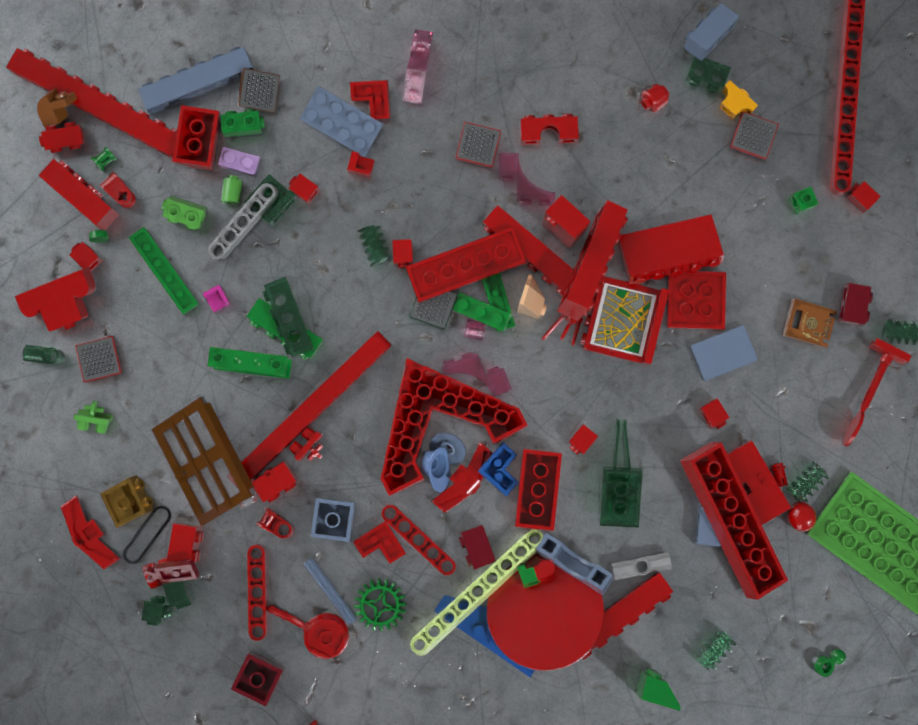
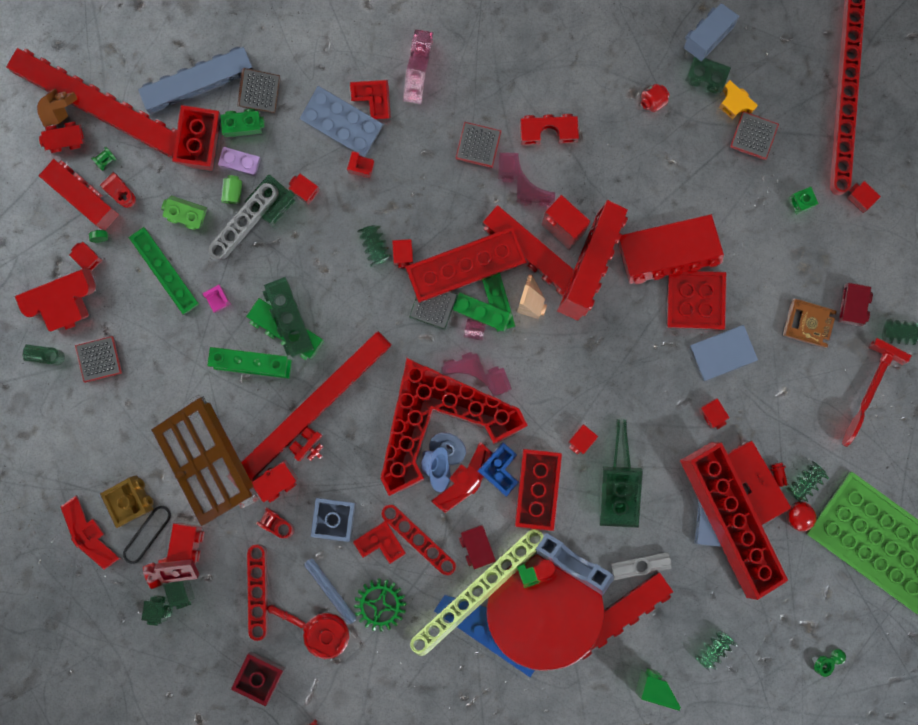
bright green hips [74,401,113,434] -> none
red plant [541,314,583,346] -> none
panel [580,276,669,366] -> none

